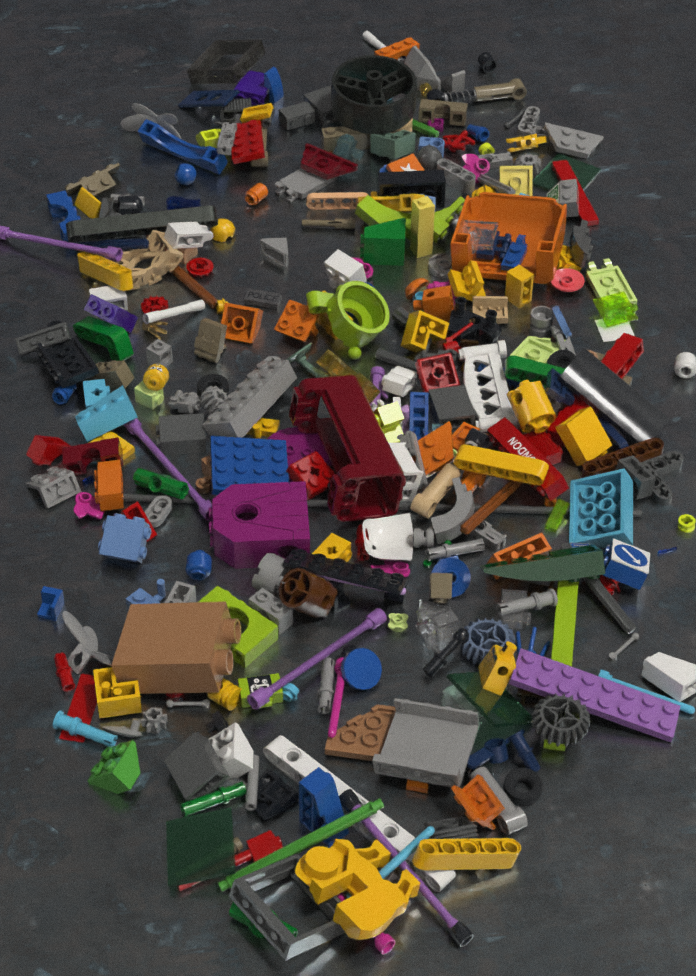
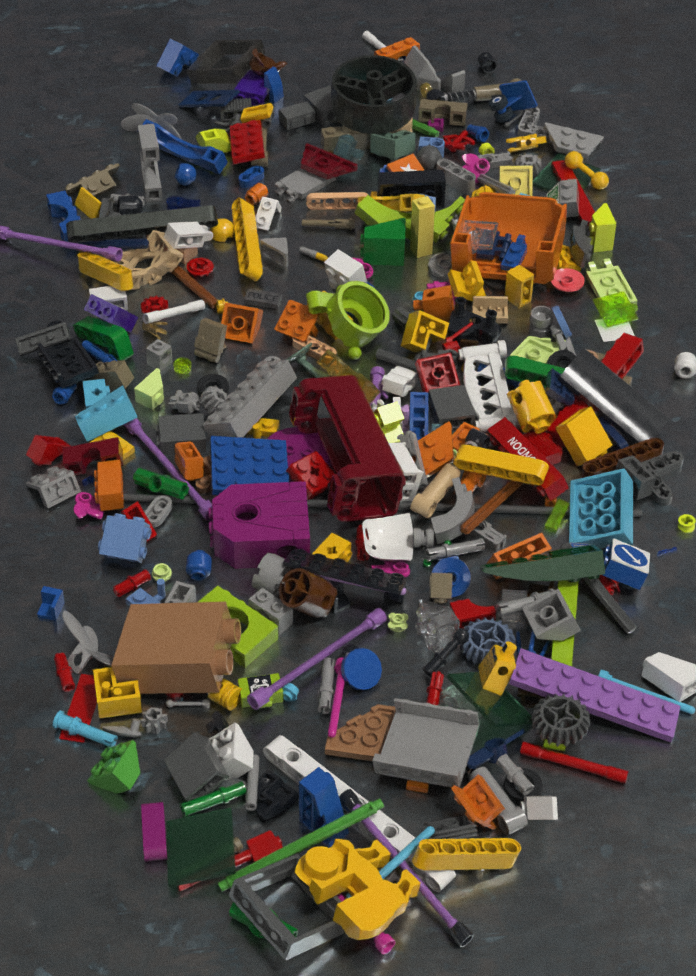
yellow head [143,364,169,391] -> none
light grey piece [217,122,237,155] -> none
orange piece [405,278,429,300] -> none
dark blue axle [509,731,541,772] -> none
light grey hinge [609,633,639,661] -> none
none -> blue pin [82,340,118,363]
none -> red axle [113,569,151,597]
none -> light grey arch [138,124,163,202]
none -> magenta beam [141,802,167,862]
none -> yellowish green plate [152,563,172,581]
none -> blue brick [157,38,199,77]
none -> clear neon green tile [174,357,192,374]
none -> orange brick [175,441,203,481]
none -> yellow beam [231,197,263,282]
none -> blue beam [238,166,264,188]
none -> reddish brown hair [250,48,287,76]
none -> white bracket [255,196,282,231]
none -> light nougat beam [292,336,337,364]
none -> light grey piece [299,246,328,262]
none -> red axle [426,671,444,705]
none -> red arch [449,598,496,630]
none -> blue plate [489,80,538,123]
none -> light grey pin [496,754,535,796]
none -> red piece [520,741,629,784]
none -> white slope [520,795,558,820]
none -> light grey slope [522,589,581,640]
none -> yellow piece [565,151,609,190]
none -> neon yellow slope [588,203,617,252]

